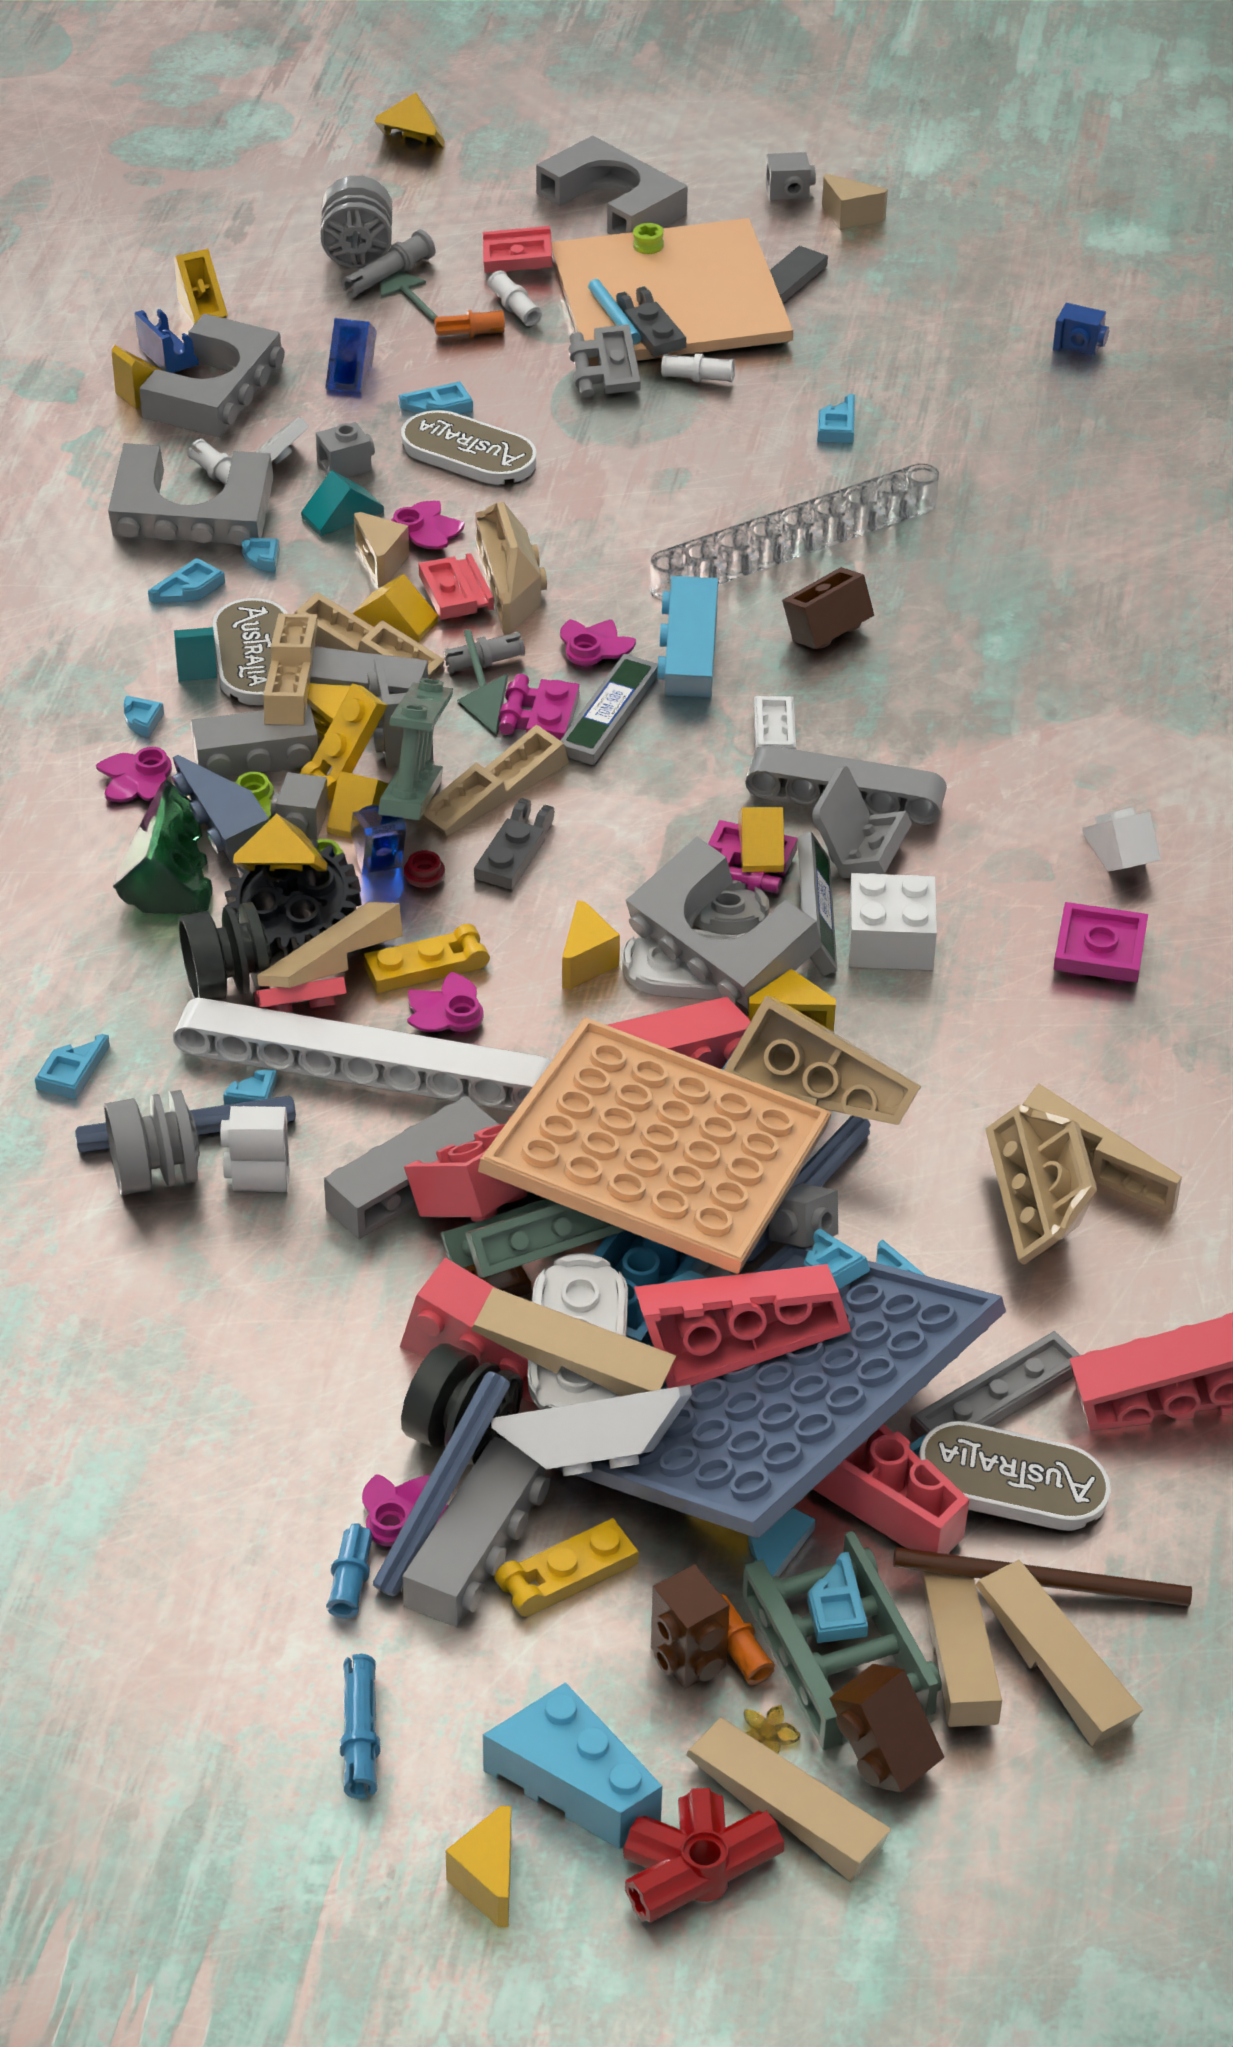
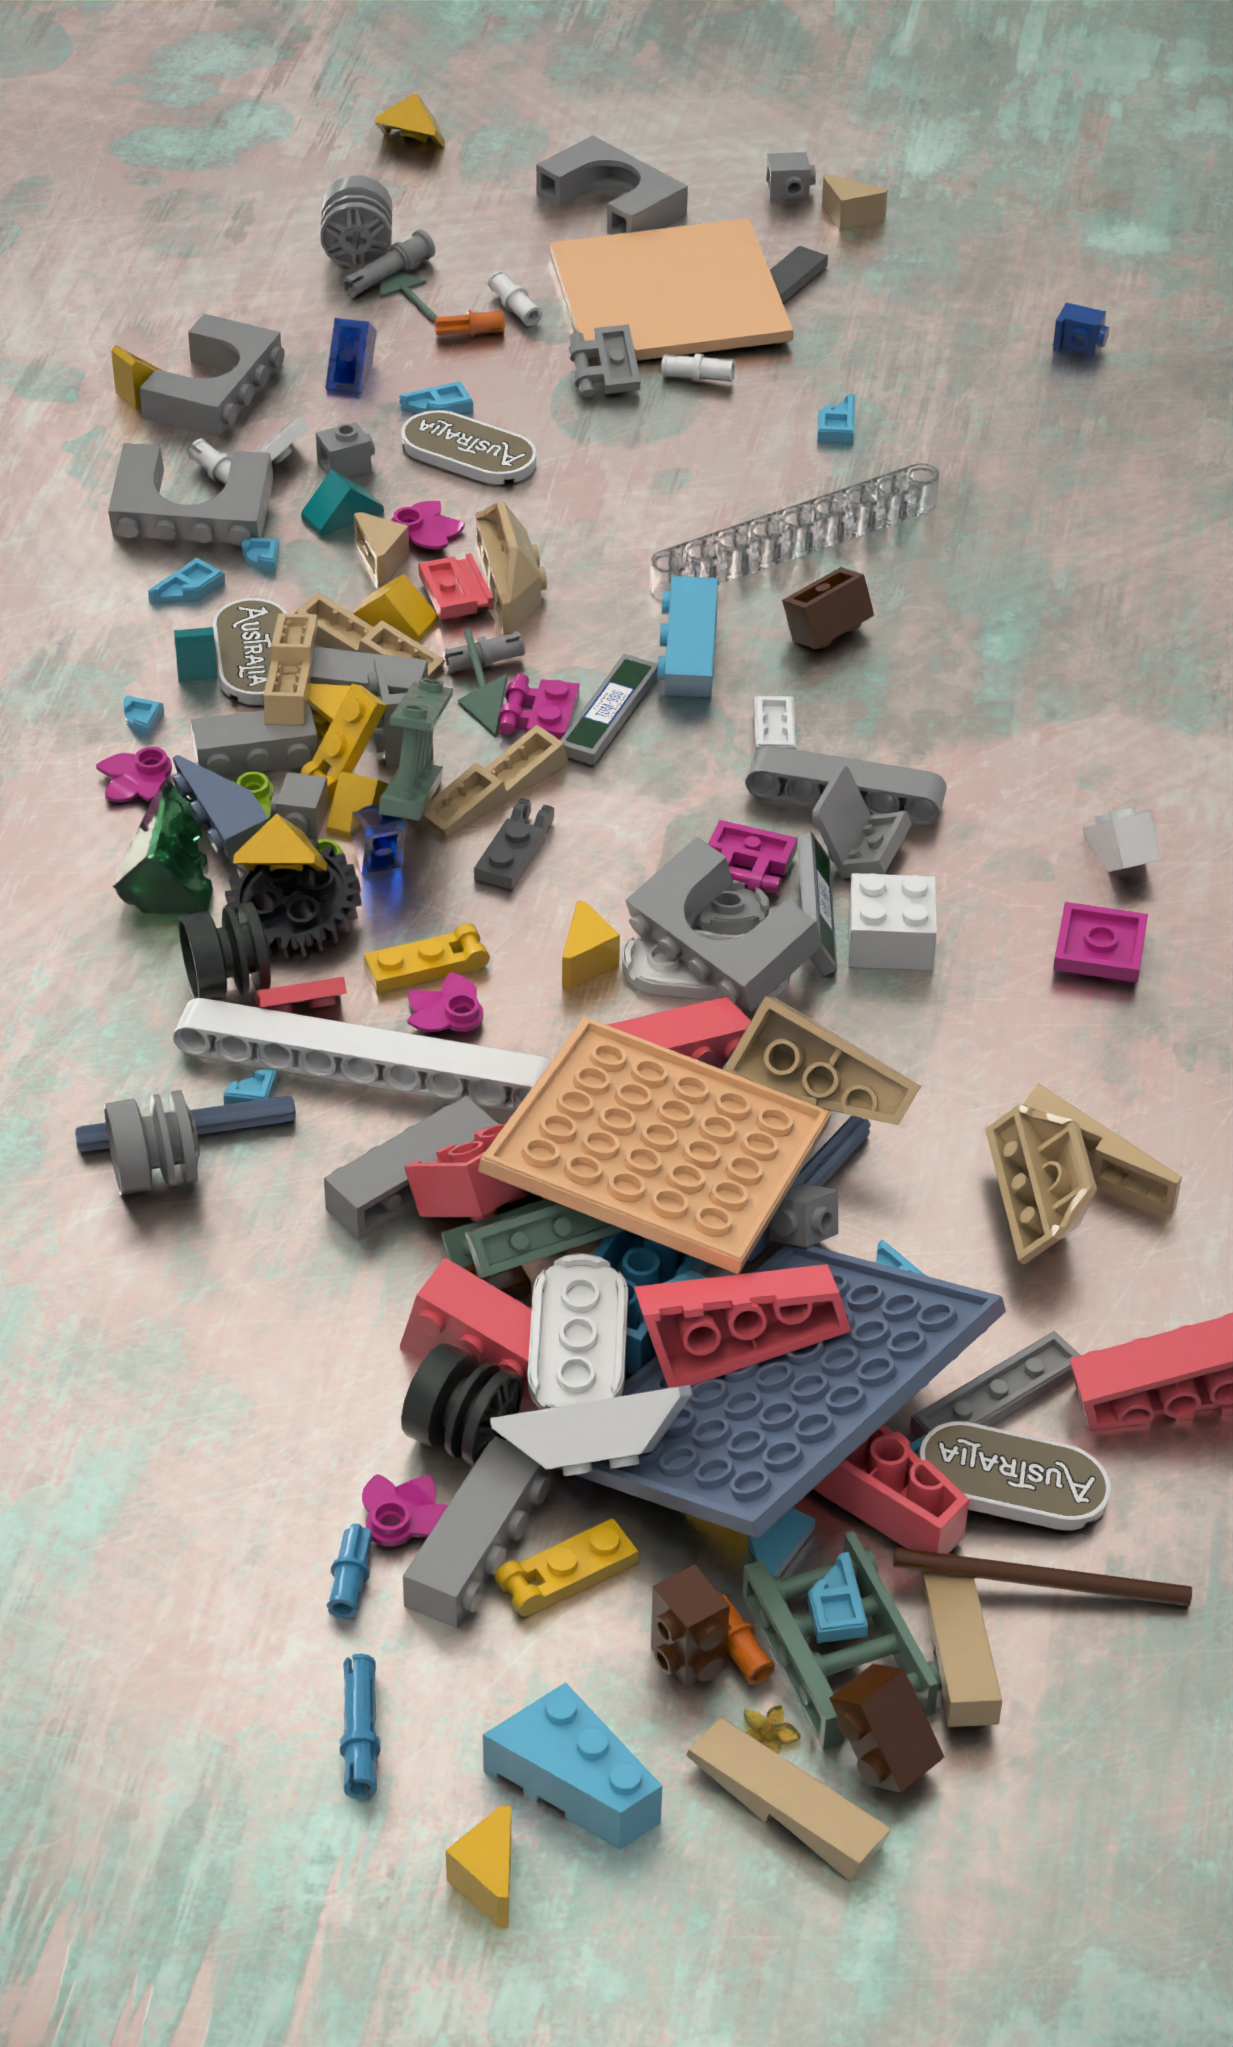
medium azure tile [35,1034,110,1100] -> none
blue hinge [134,309,199,373] -> none
yellow slope [174,248,228,324] -> none
white brick [220,1106,290,1192] -> none
tan slope [257,902,403,988] -> none
sand blue axle [373,1371,510,1596] -> none
dark red plate [404,850,445,888] -> none
tan slope [471,1287,676,1396] -> none
coral plate [483,226,553,273] -> none
dark pink plate [560,619,636,667] -> none
medium azure bar [588,279,641,345] -> none
dark grey hinge [616,286,686,357] -> none
red piece [623,1788,784,1923] -> none
lime bush [633,223,664,254] -> none
yellow slope [738,807,784,872] -> none
yellow slope [748,969,836,1032] -> none
medium azure tile [803,1229,870,1290] -> none
tan slope [976,1559,1143,1747] -> none

